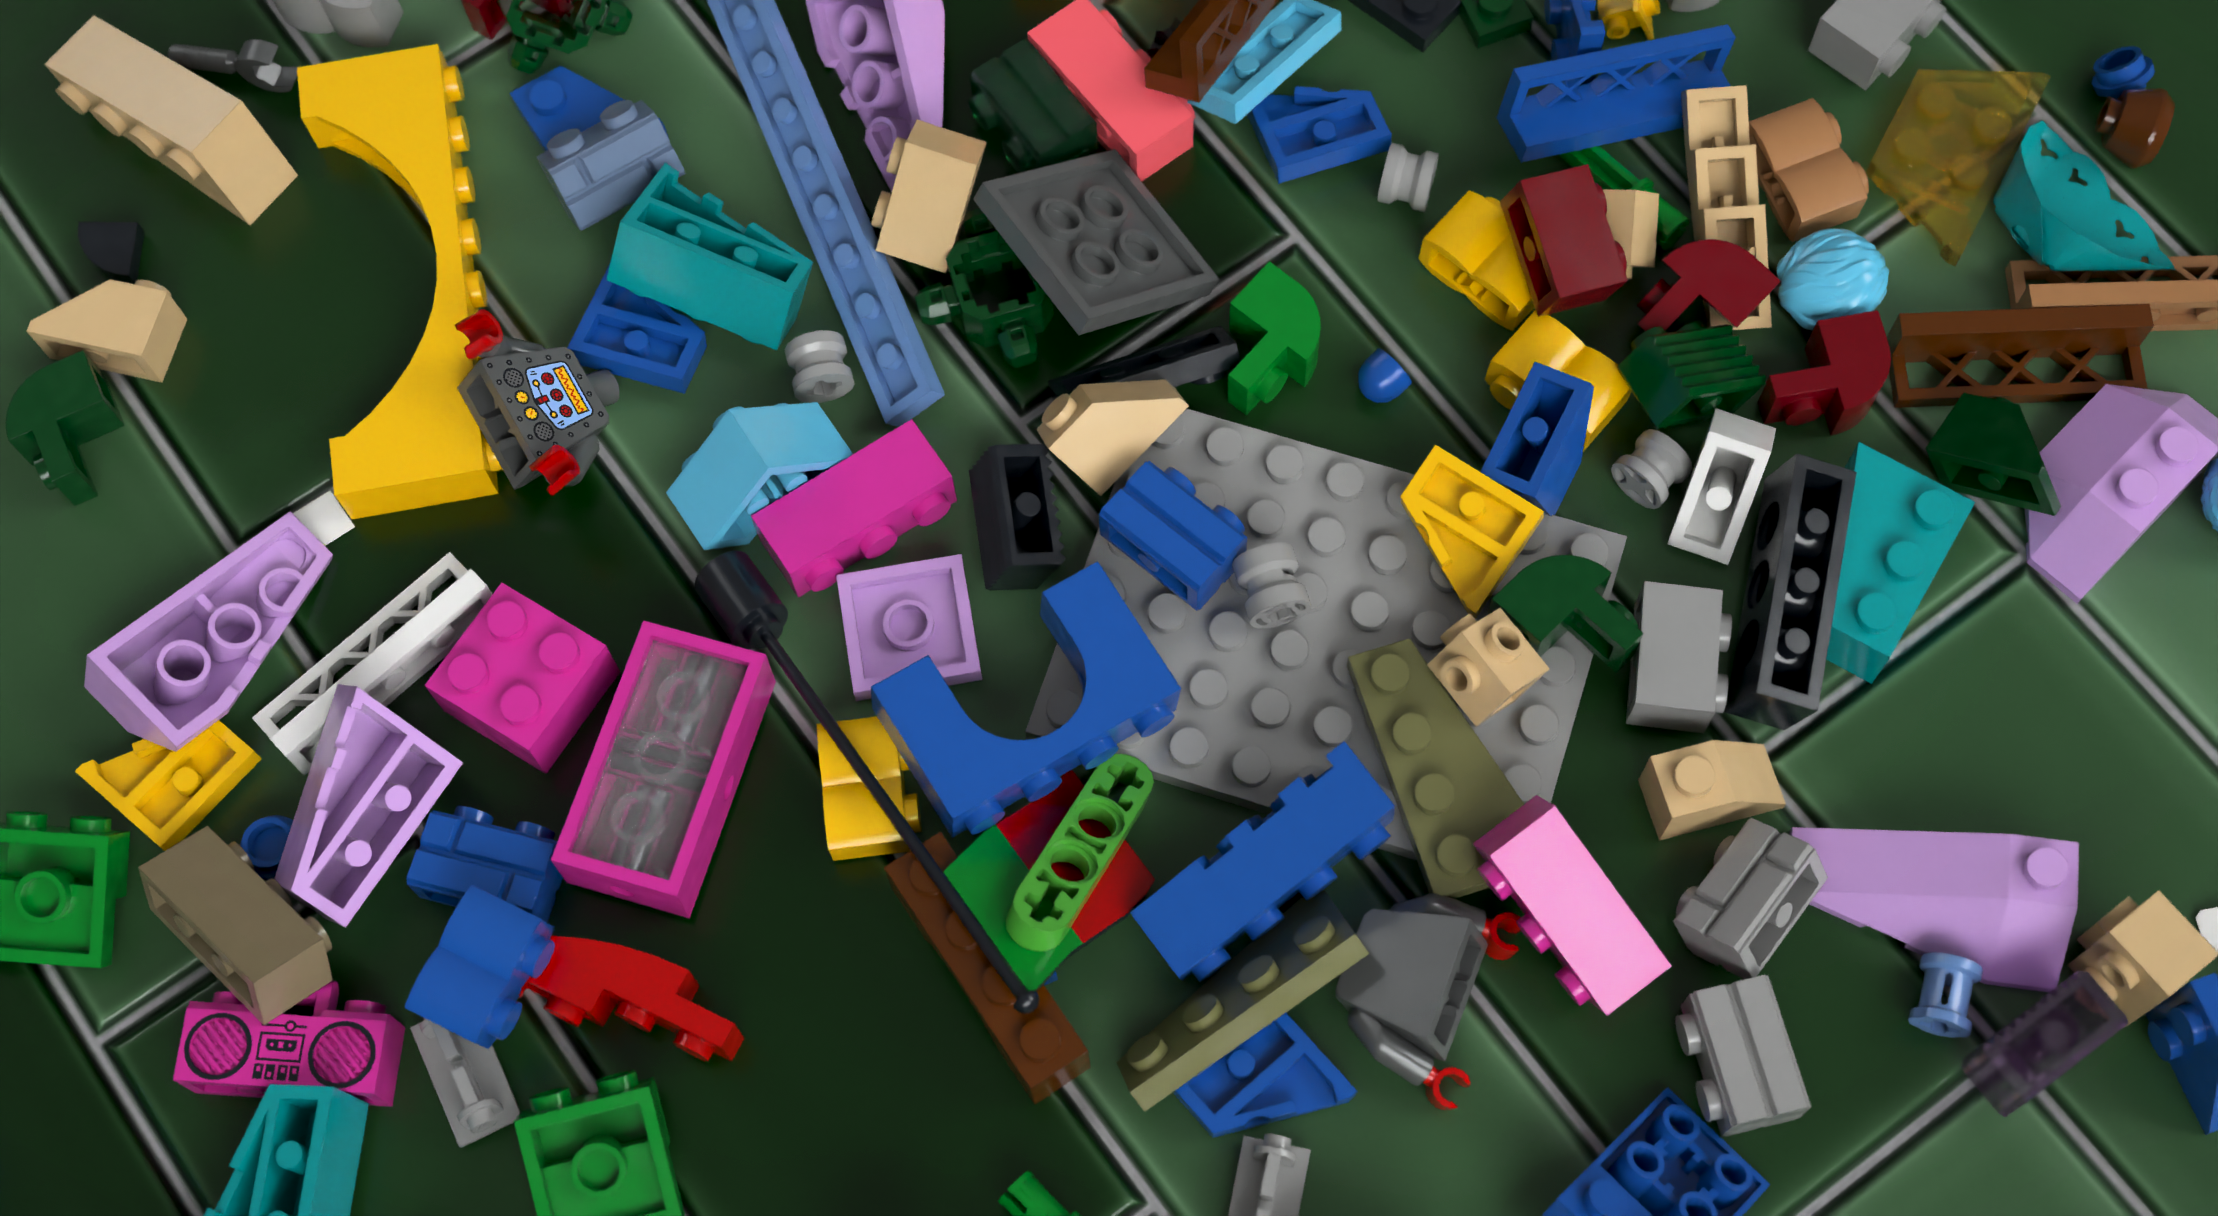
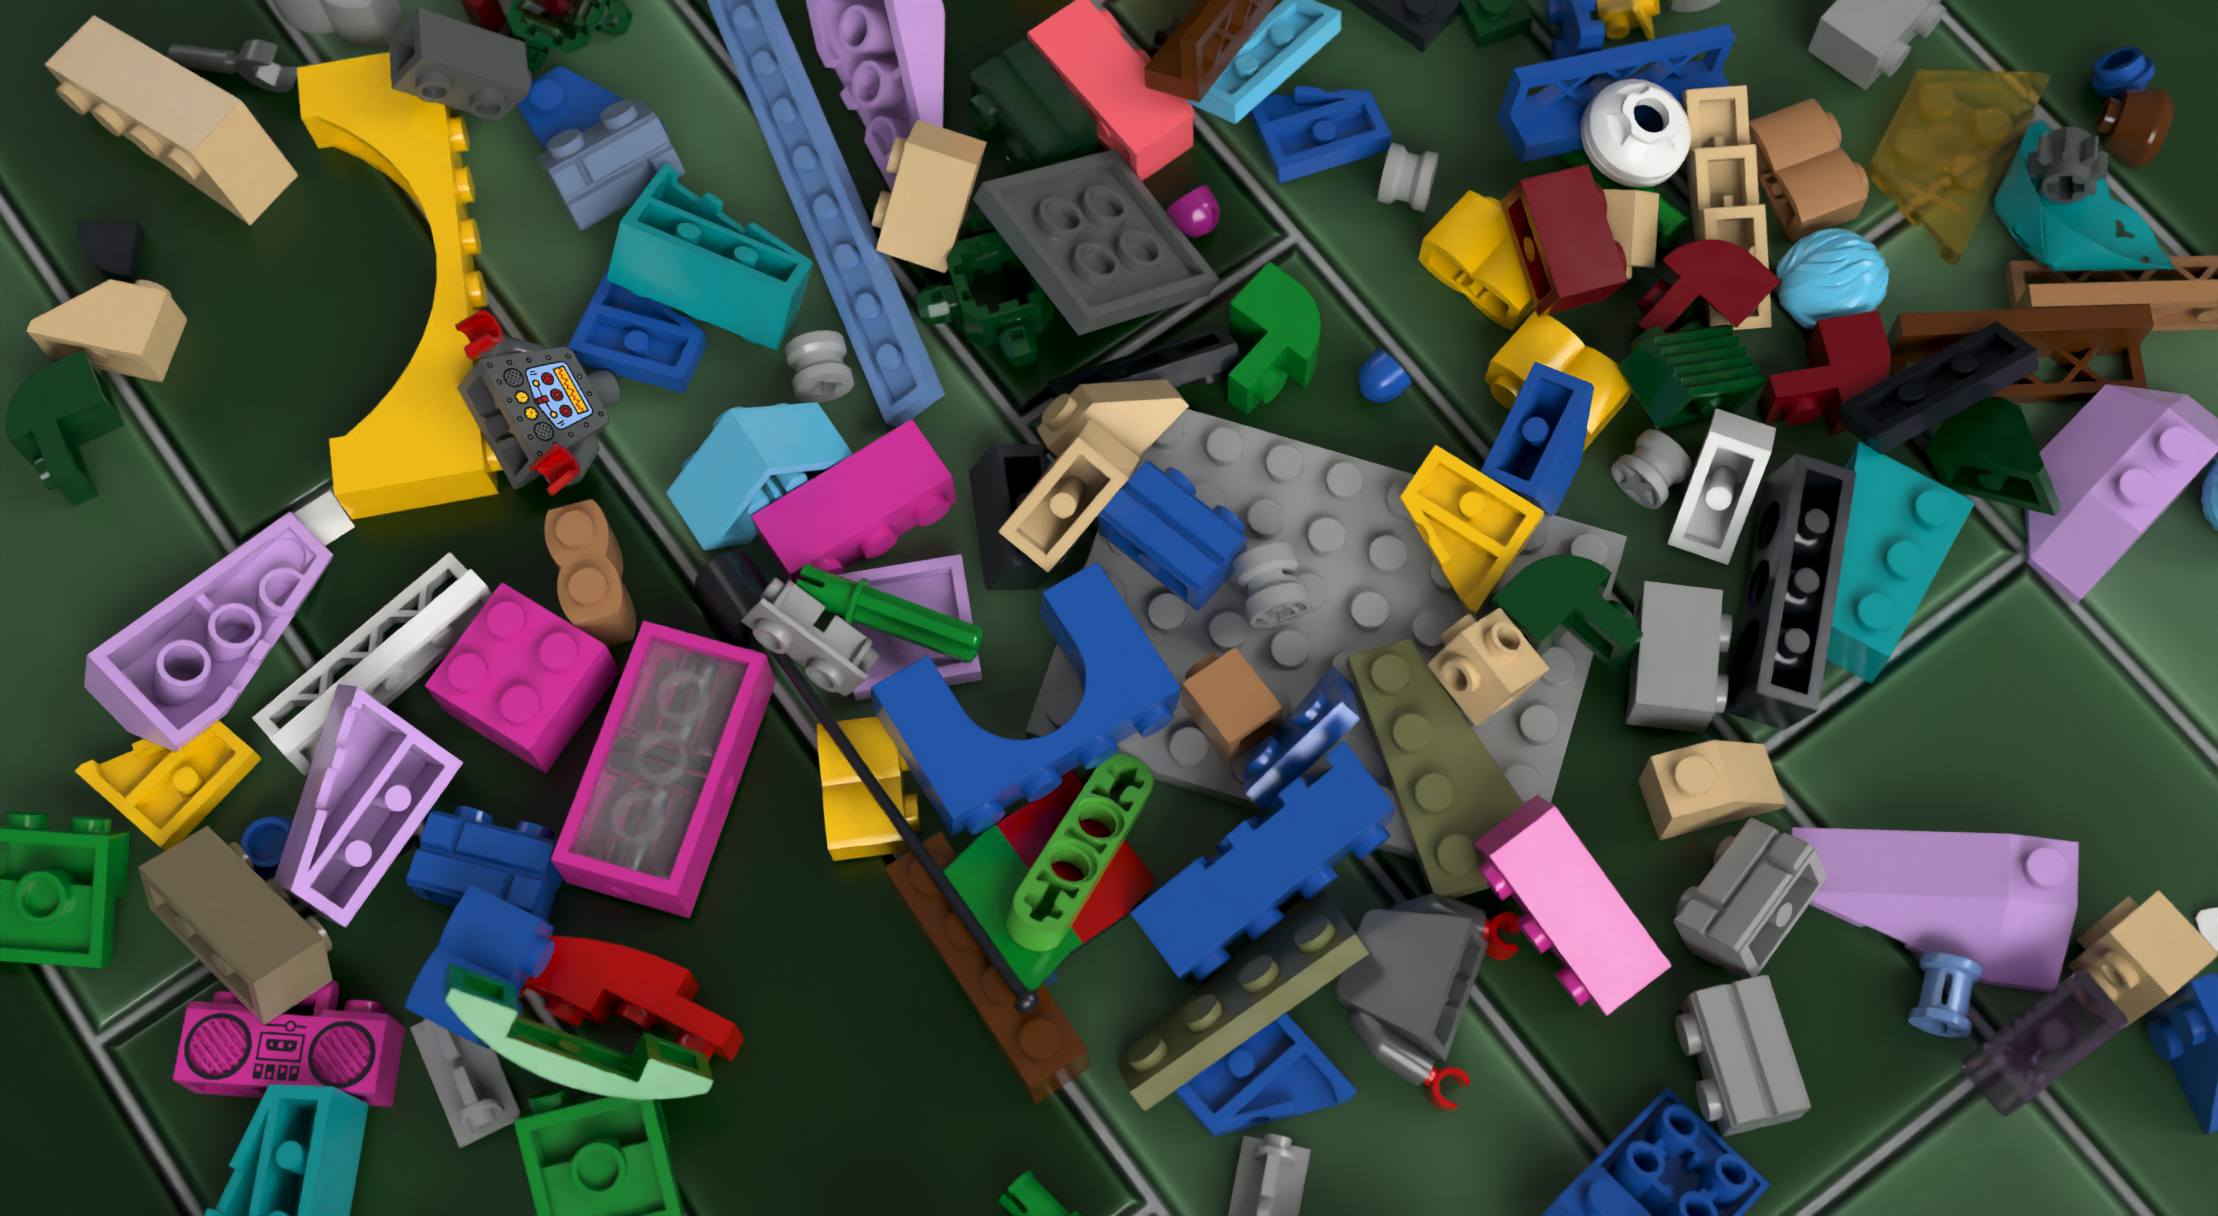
none -> dark grey brick [389,7,532,122]
none -> slope [444,963,714,1100]
none -> medium nougat brick [544,499,636,647]
none -> light grey hinge [741,577,880,697]
none -> green axle [796,563,983,663]
none -> tan slope [998,418,1140,573]
none -> magenta hinge [1166,185,1220,237]
none -> medium nougat brick [1182,646,1283,764]
none -> blue wing [1243,666,1360,811]
none -> white piece [1581,79,1691,188]
none -> black plate [1839,321,2039,455]
none -> dark grey gear [2027,127,2108,204]

